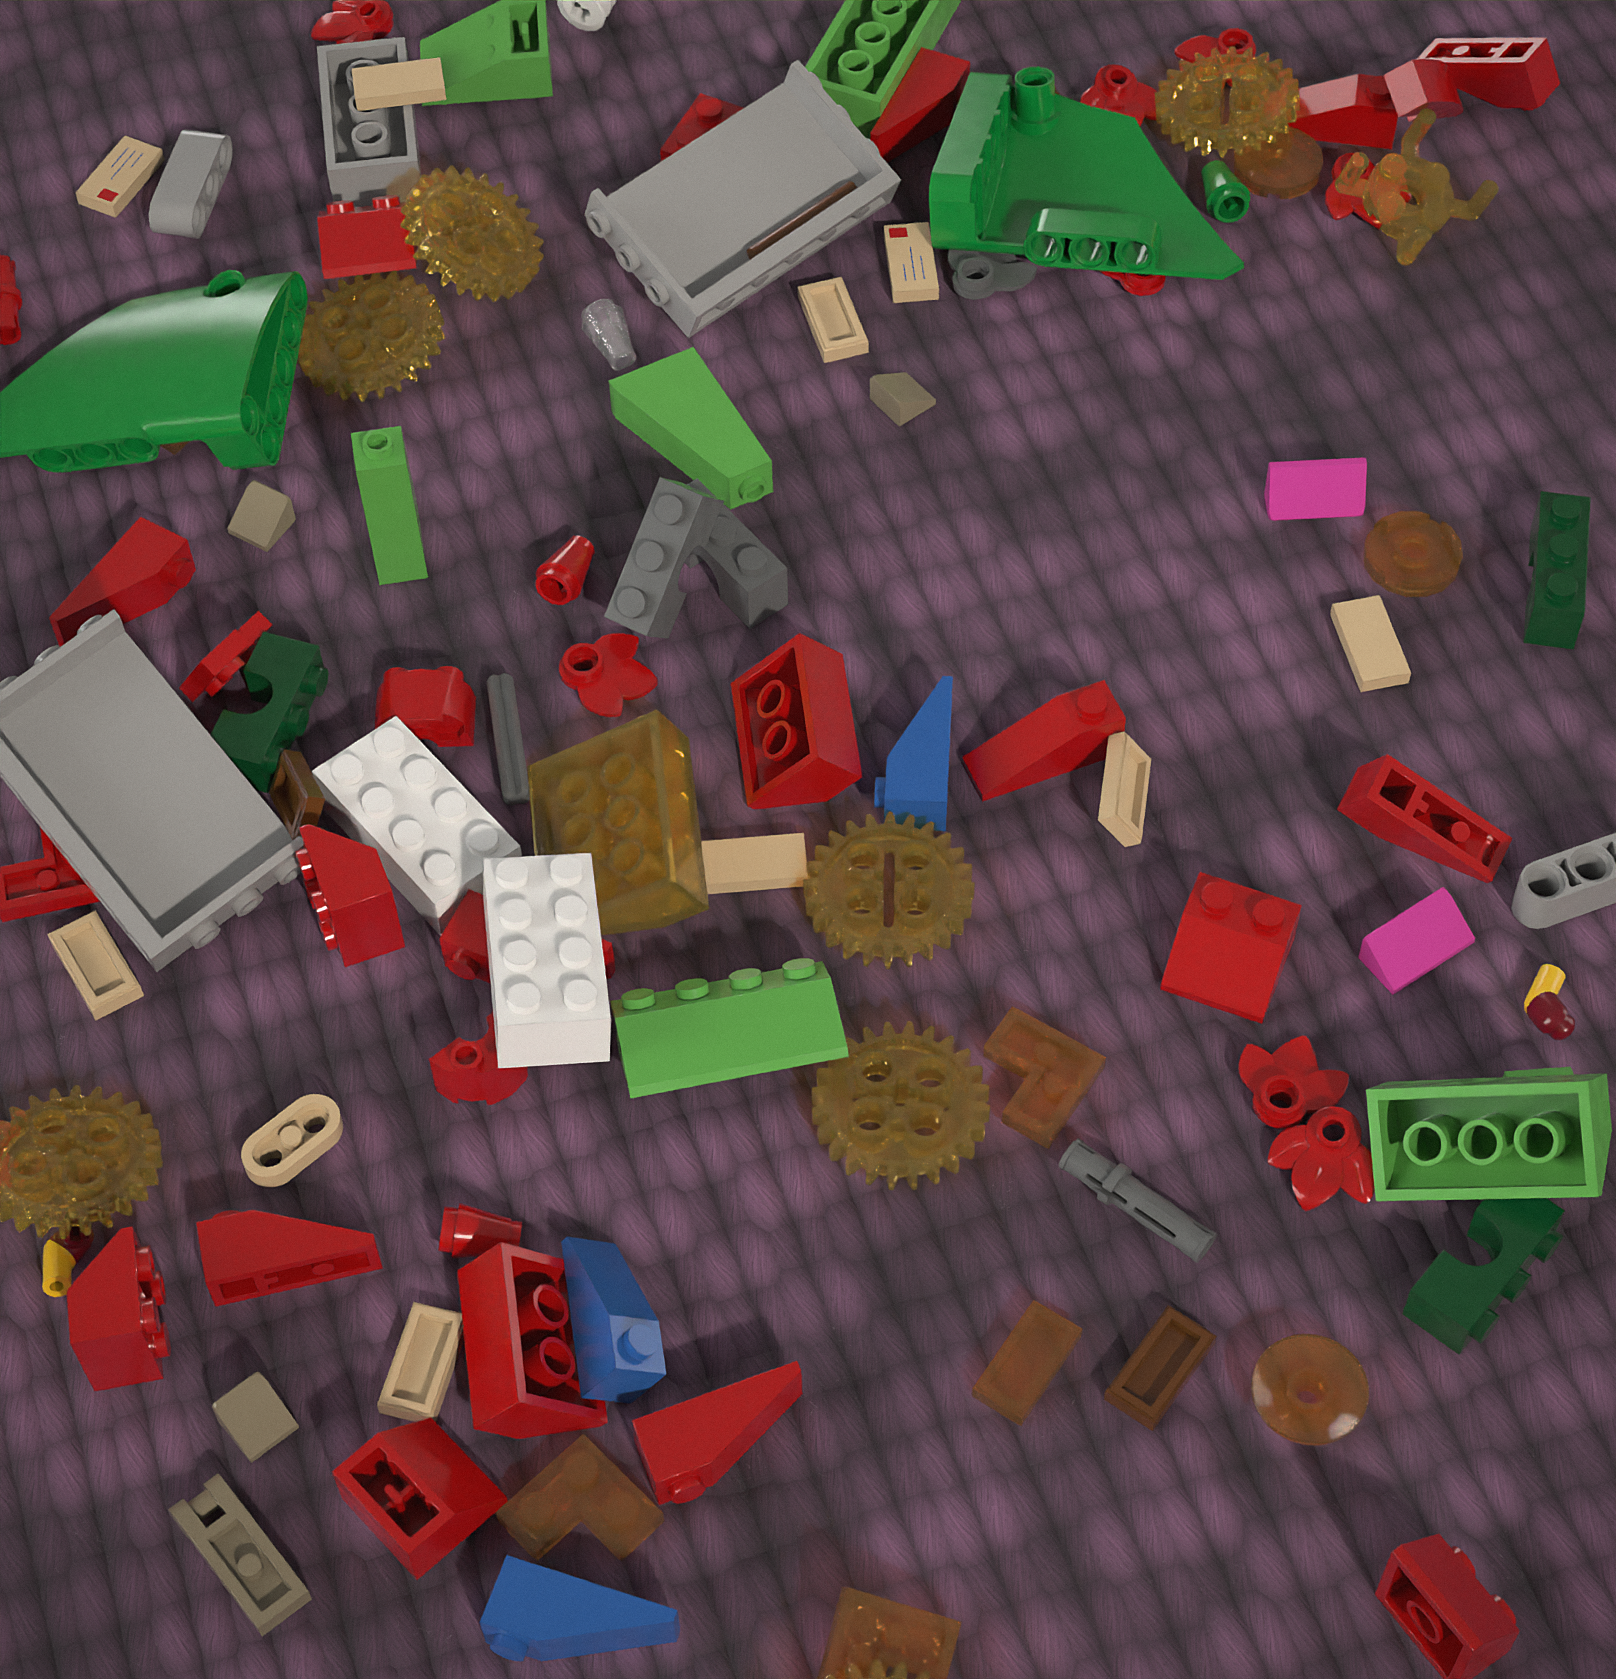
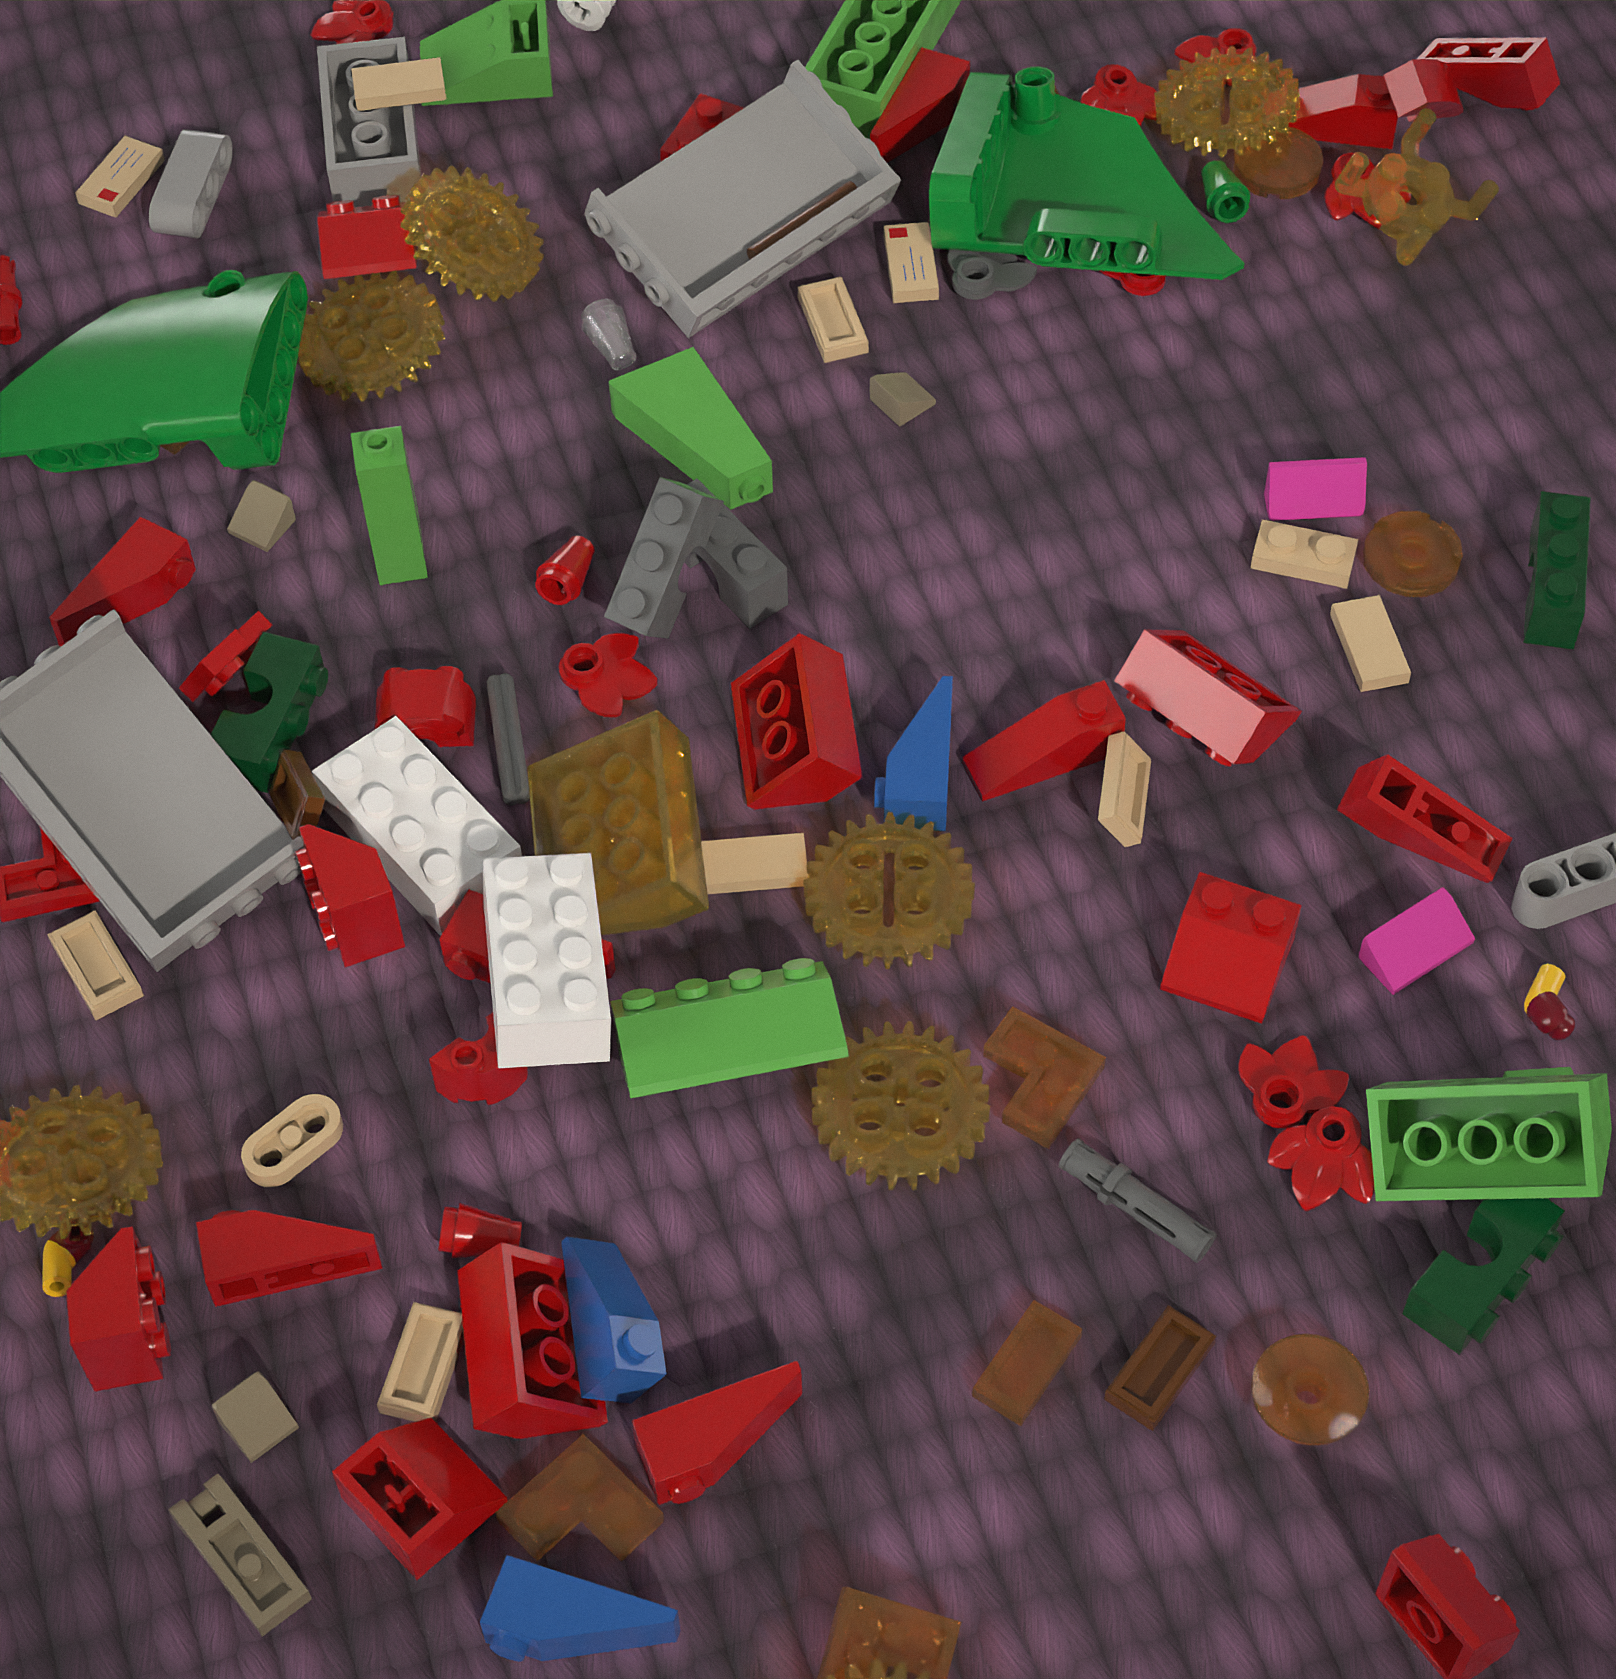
none -> slope [1114,629,1302,767]
none -> tan plate [1251,519,1358,589]

